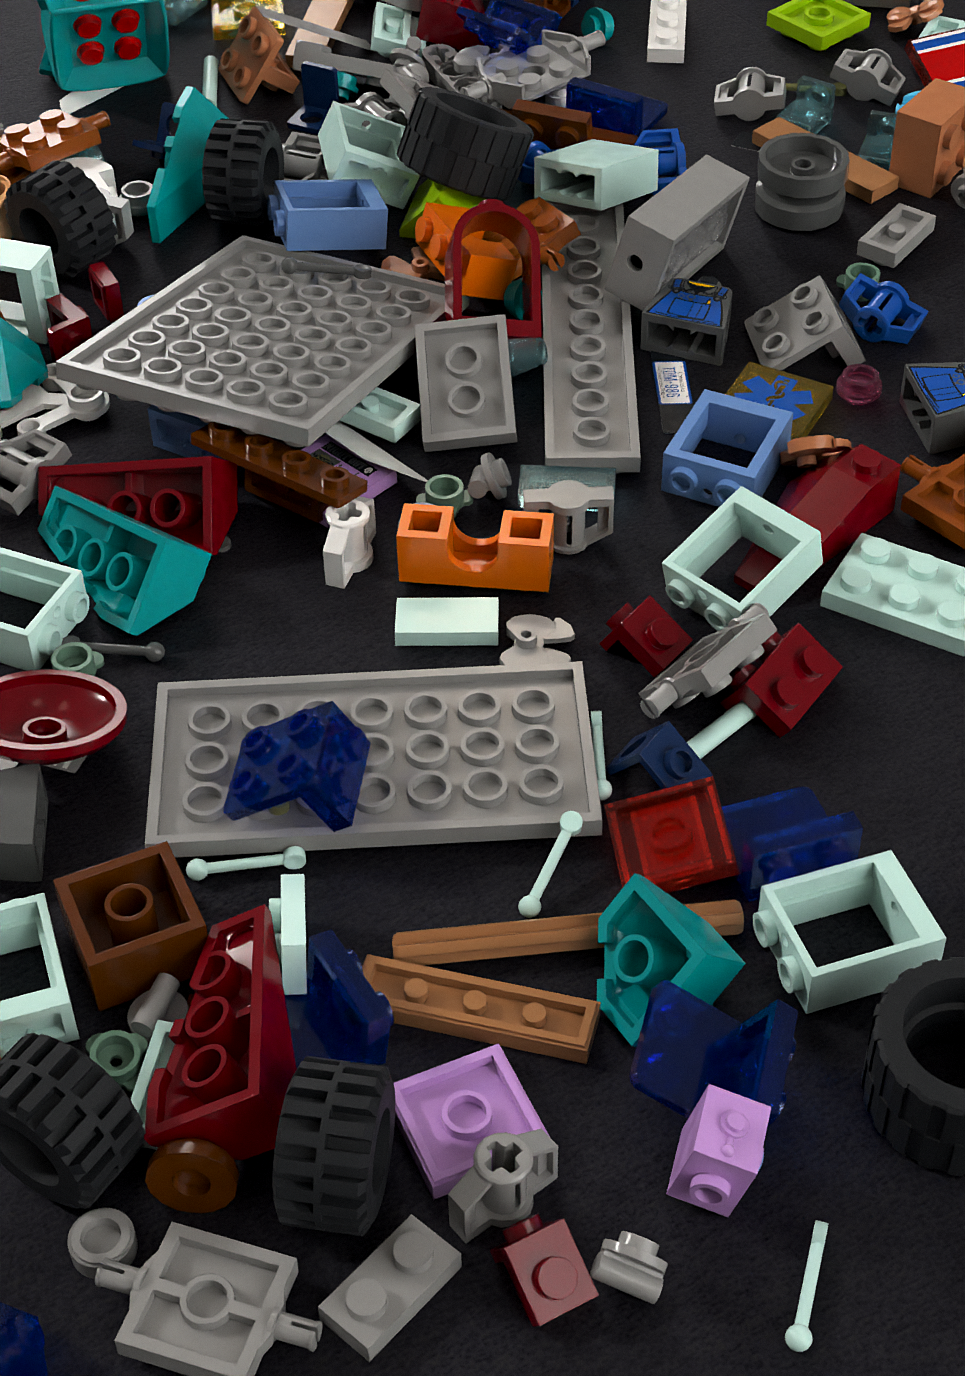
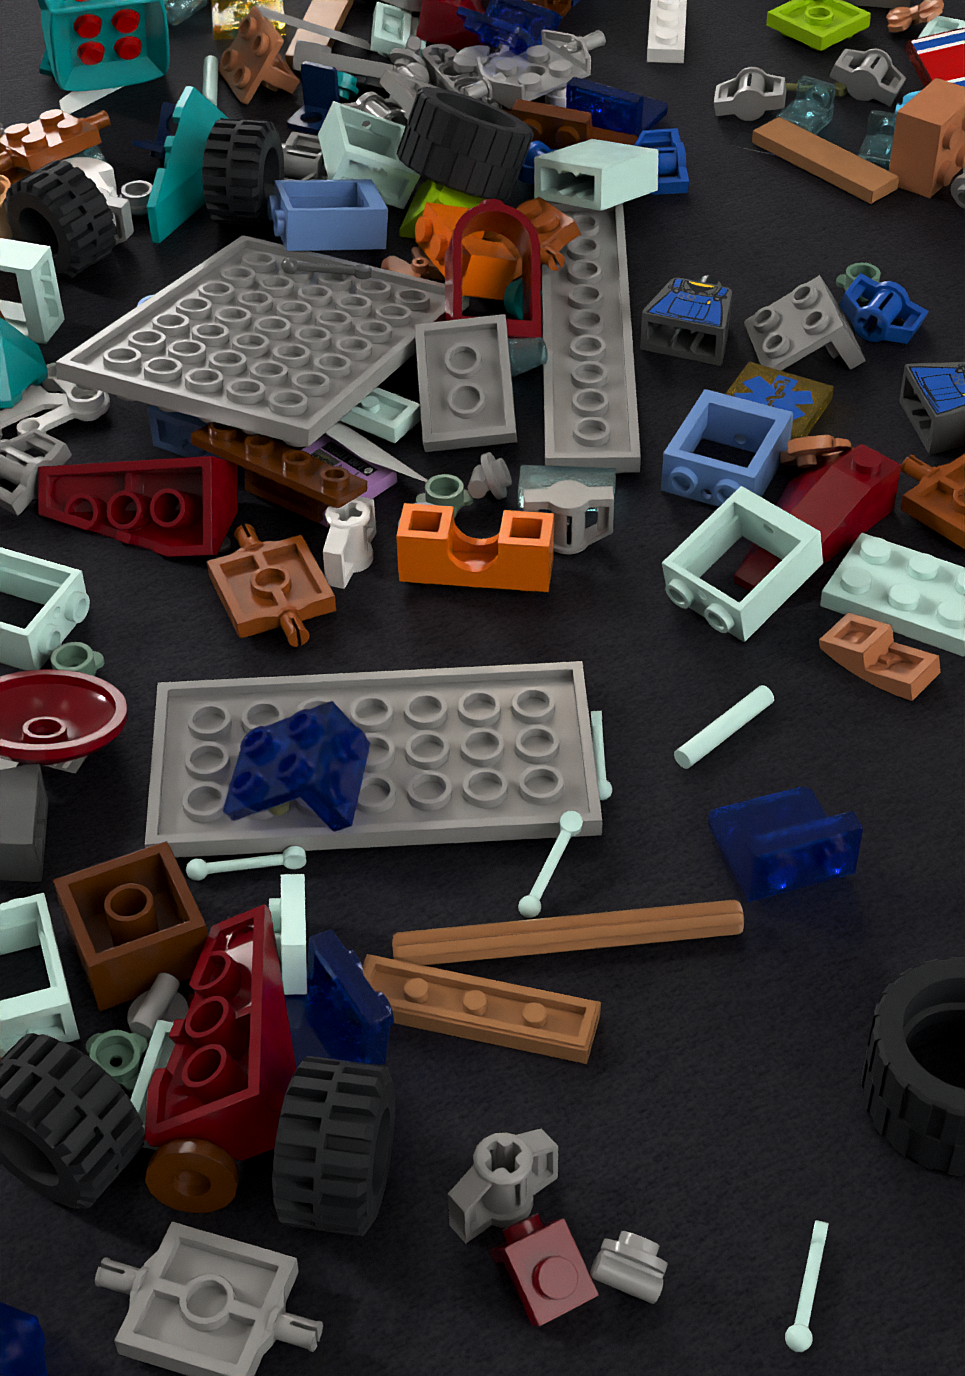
teal wedge [38,485,212,636] -> none
dark red bracket [46,293,93,363] -> none
dark grey hinge [61,635,165,662] -> none
light grey tile [67,1208,138,1279] -> none
dark red tile [88,261,124,323] -> none
light grey plate [318,1214,462,1362] -> none
lavender tile [394,1043,550,1200] -> none
light aqua tile [395,597,499,646] -> none
light grey piece [500,614,575,665] -> none
teal plate [581,7,614,41] -> none
teal slope [597,873,746,1047] -> none
dark red bracket [599,595,693,677] -> none
light grey brick [604,154,750,311] -> none
clear red tile [604,776,740,893] -> none
dark blue bracket [605,721,713,802] -> none
clear blue bracket [629,980,798,1125] -> none
light grey plate [639,603,777,719] -> none
sticker [650,351,693,434] -> none
lavender head [666,1084,771,1217] -> none
dark red bracket [720,622,843,738] -> none
light aqua window [753,850,946,1014] -> none
dark grey wheel [754,133,850,231] -> none
clear pink plate [836,364,883,405] -> none
light grey plate [856,203,936,268] -> none
none -> dark orange plate [207,524,336,647]
none -> nougat slope [819,613,941,701]

